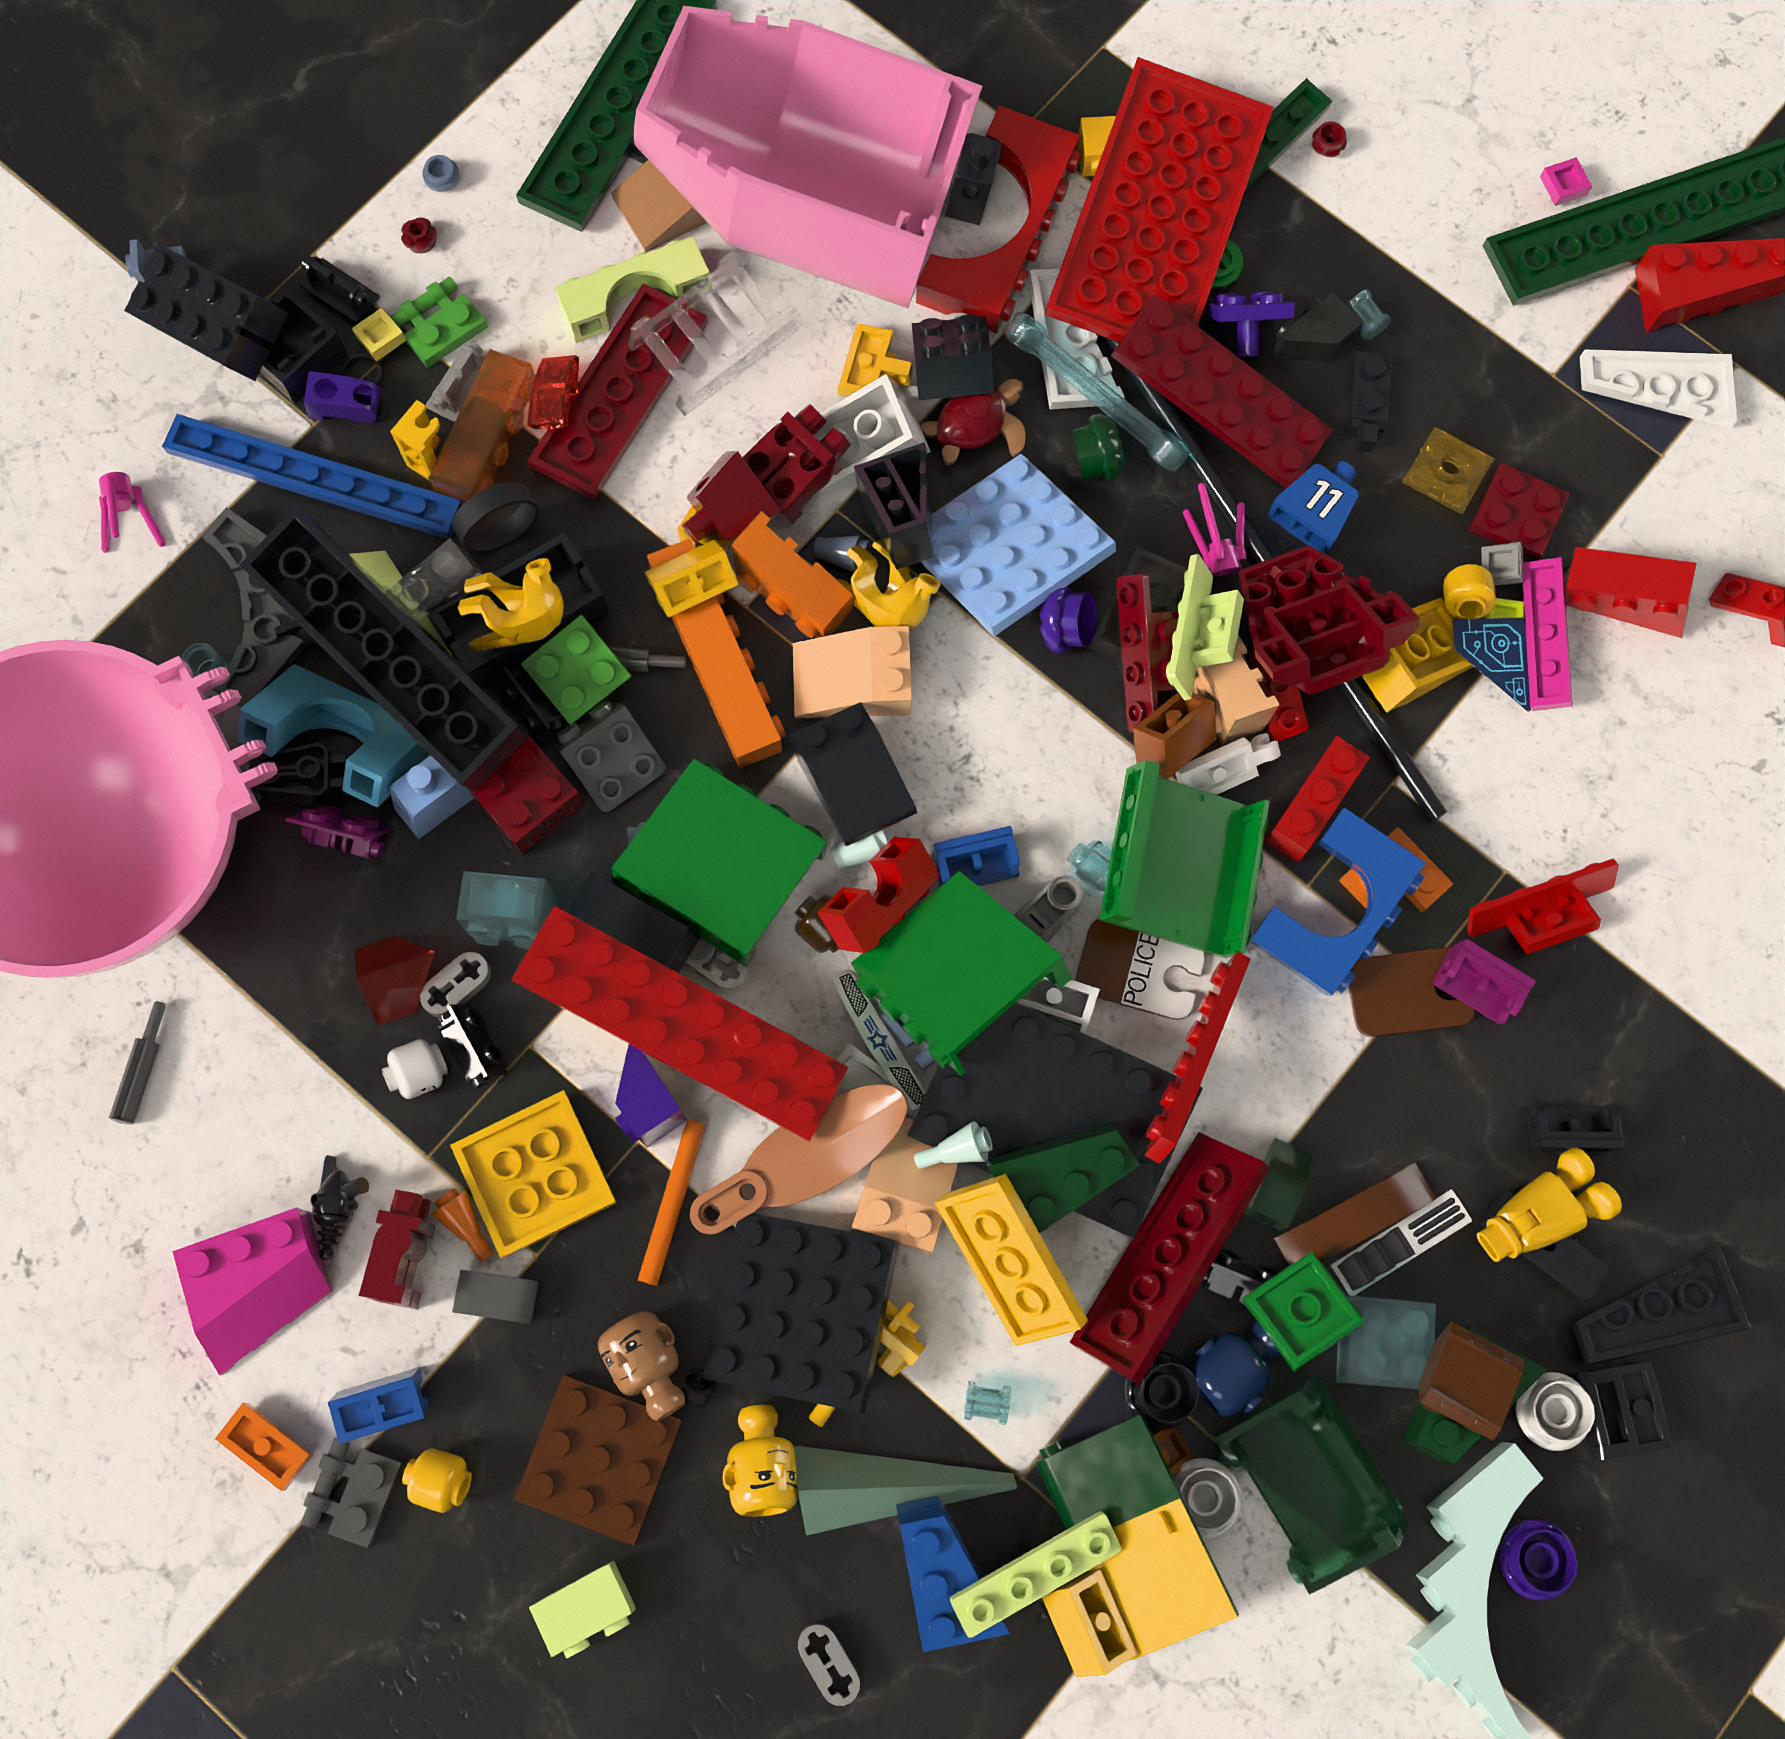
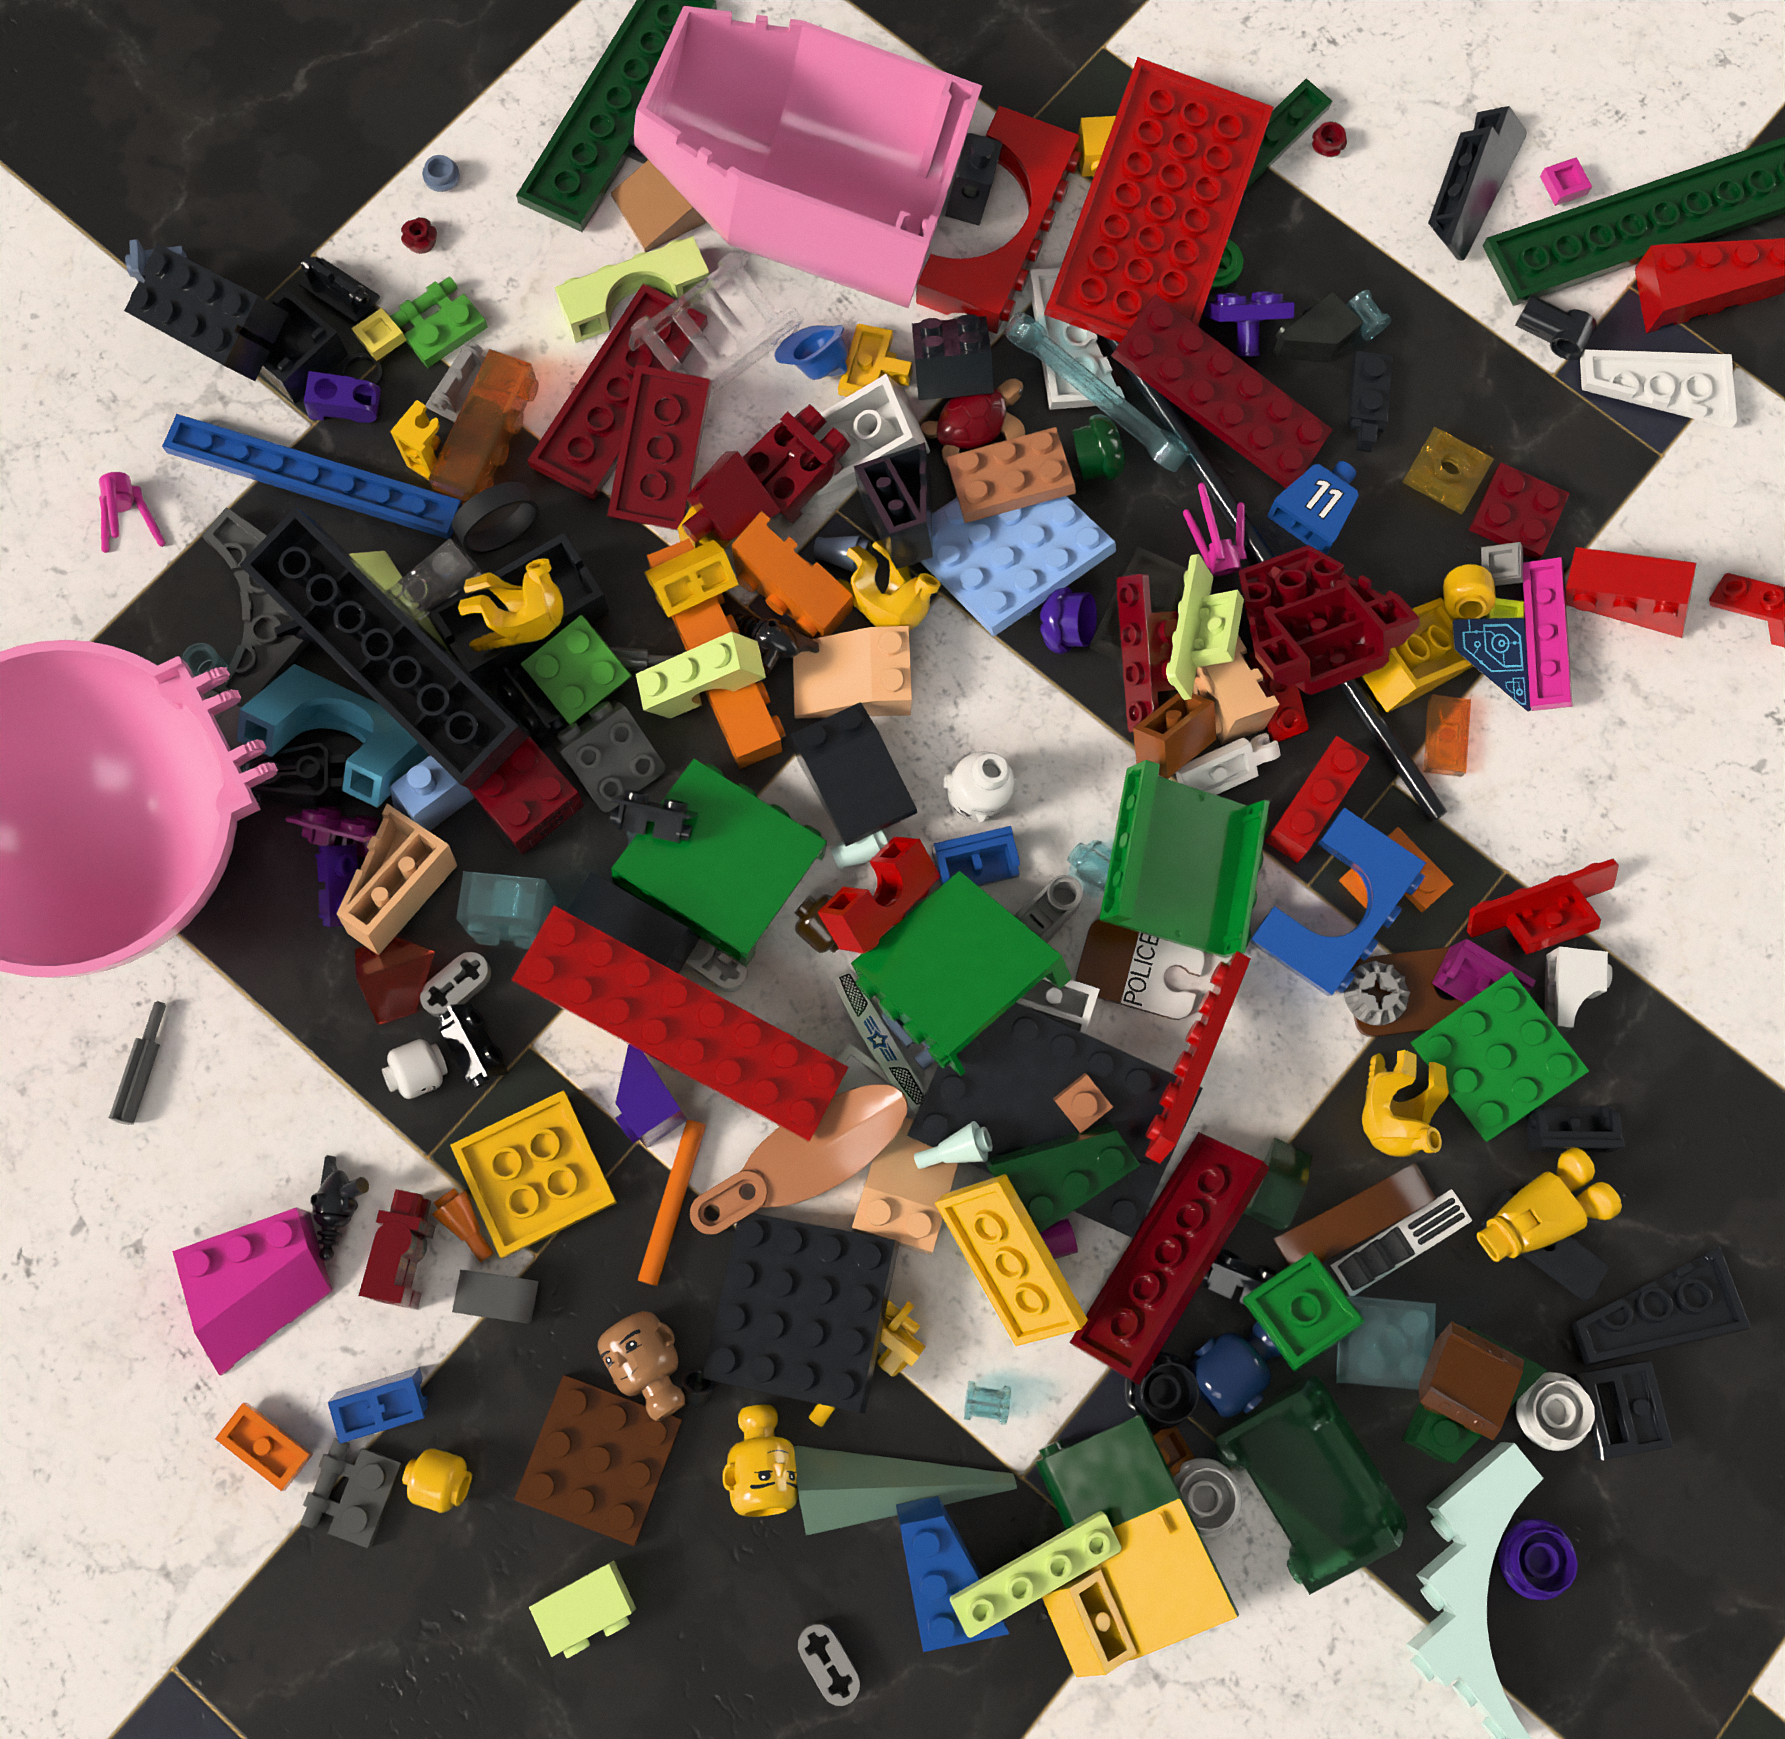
clear red slope [527,355,579,430] -> none
none -> dark purple hinge [315,844,358,927]
none -> light nougat wedge [337,804,457,955]
none -> dark red plate [607,364,712,531]
none -> black hinge [610,790,698,844]
none -> yellowish green arch [636,632,766,719]
none -> black piece [733,613,819,674]
none -> blue piece [774,325,848,380]
none -> white piece [943,751,1018,822]
none -> nougat plate [946,427,1076,523]
none -> magenta piece [1040,1218,1078,1259]
none -> nougat plate [1053,1073,1113,1133]
none -> light grey gear [1344,960,1410,1025]
none -> yellow piece [1362,1050,1449,1157]
none -> green plate [1410,971,1589,1142]
none -> clear orange plate [1423,695,1471,777]
none -> black wedge [1428,106,1527,261]
none -> black piece [1515,295,1597,360]
none -> white arch [1544,947,1612,1034]

